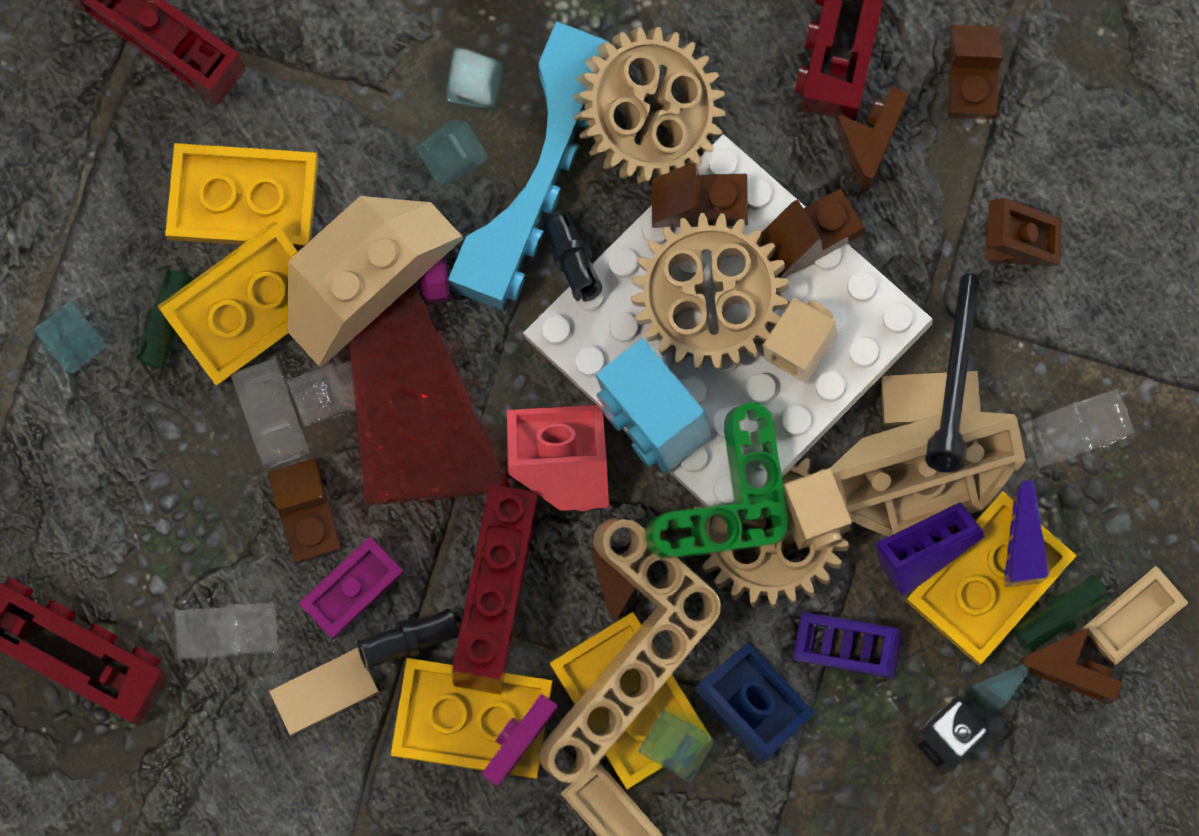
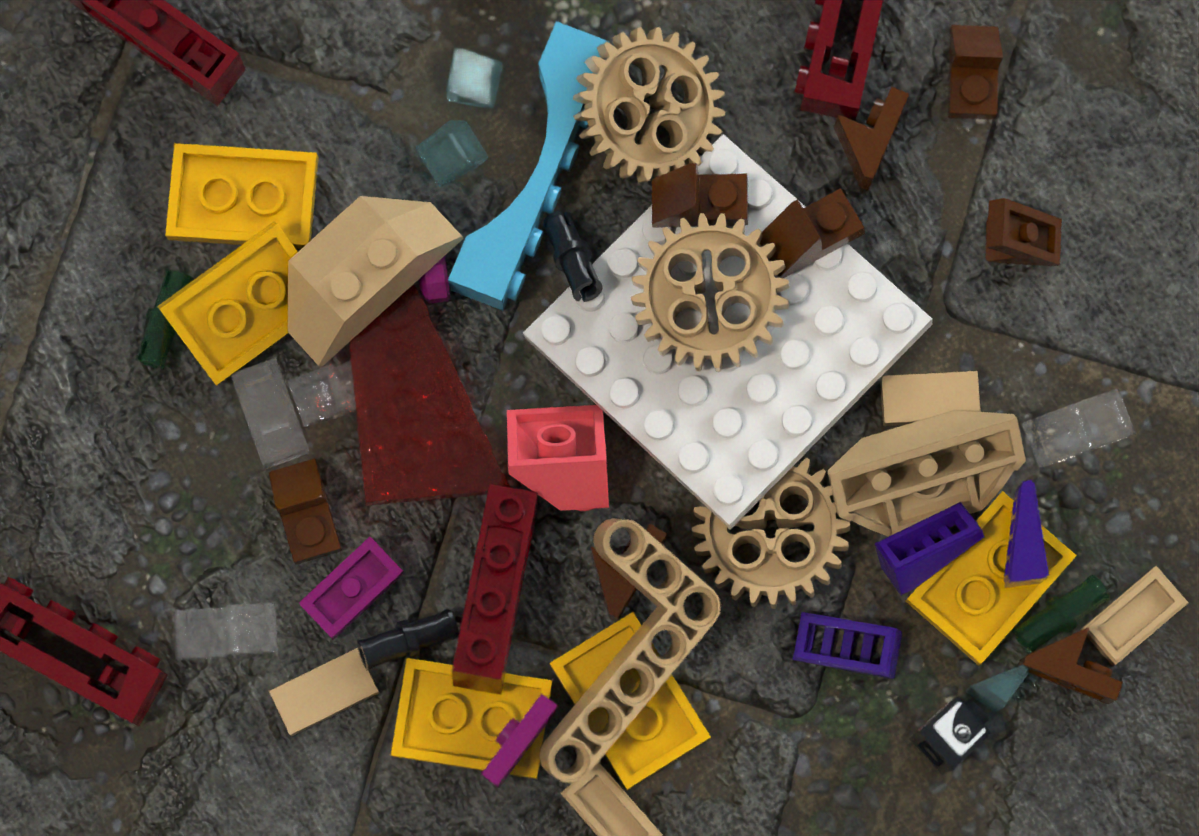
clear light blue slope [33,300,106,374] -> none
medium azure brick [595,337,711,475] -> none
clear light blue slope [638,709,714,782] -> none
green beam [645,402,788,559] -> none
dark blue slope [693,642,815,765] -> none
tan brick [763,297,837,384] -> none
tan brick [783,468,852,551] -> none
black piece [925,273,979,473] -> none

